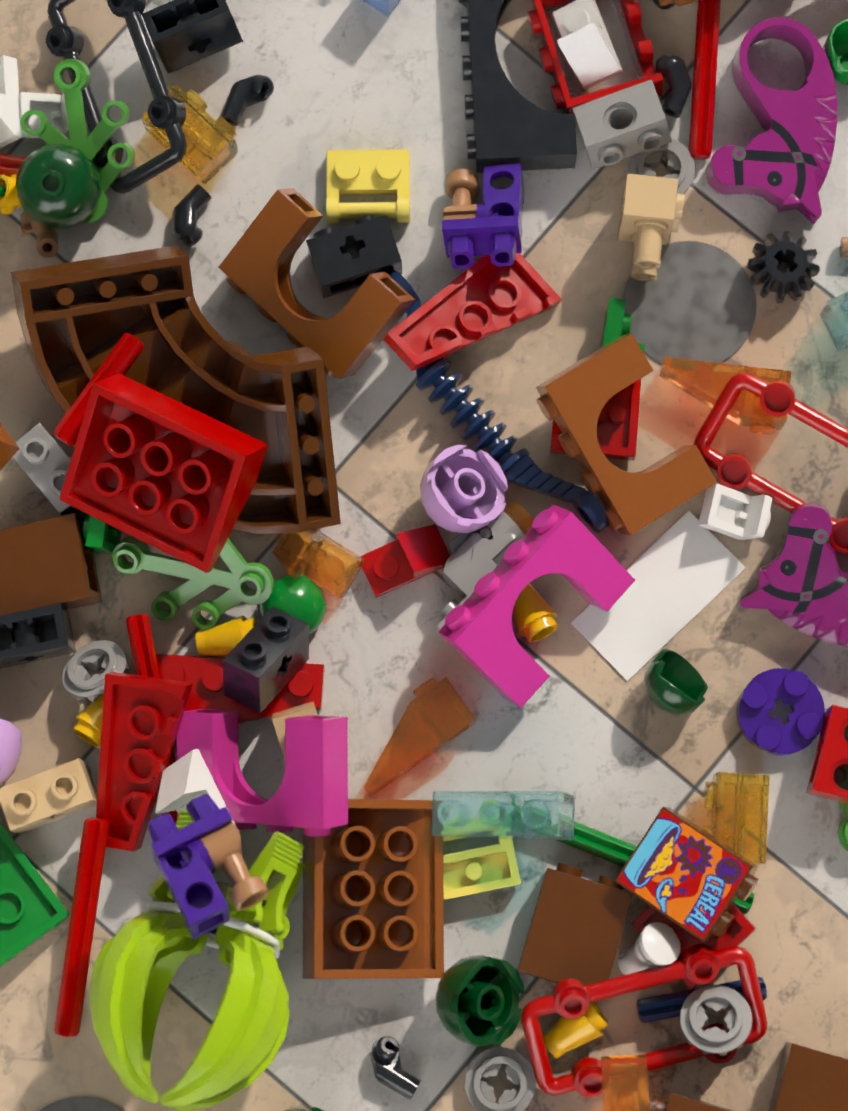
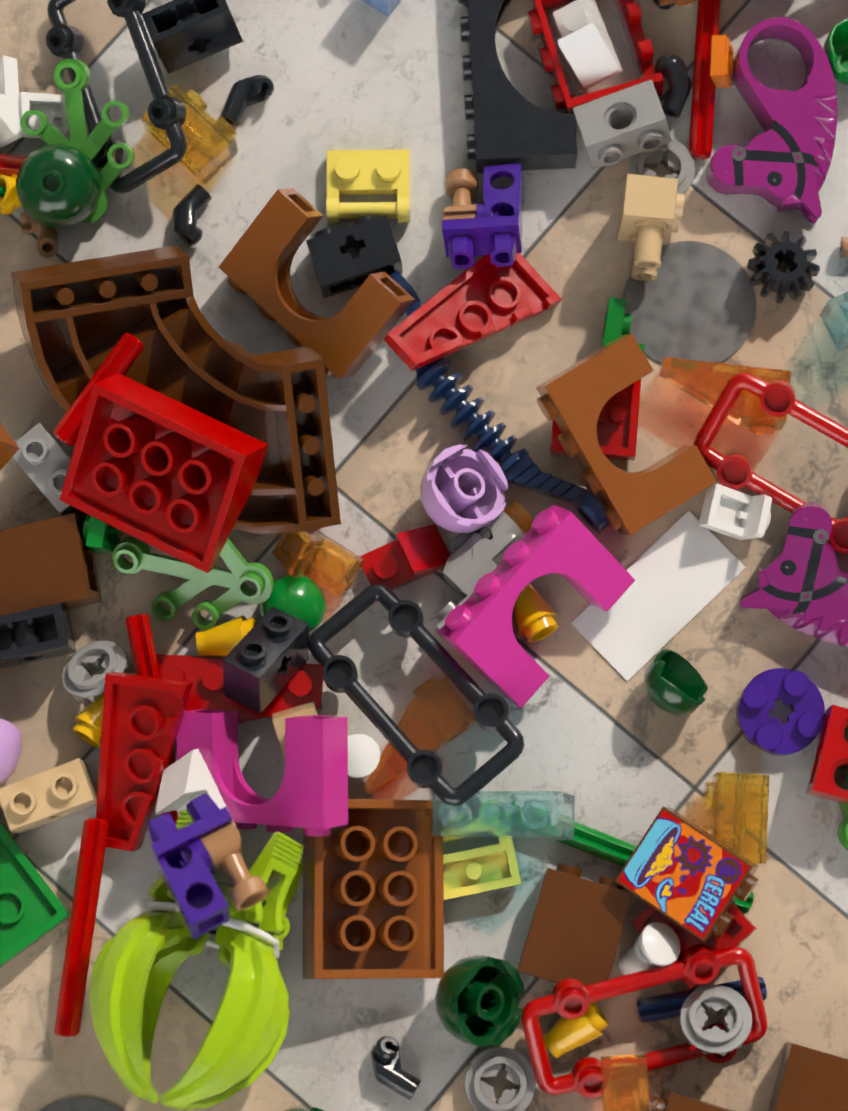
none -> black bar [309,584,525,806]
none -> white pin [348,734,380,778]
none -> orange tile [710,35,734,89]

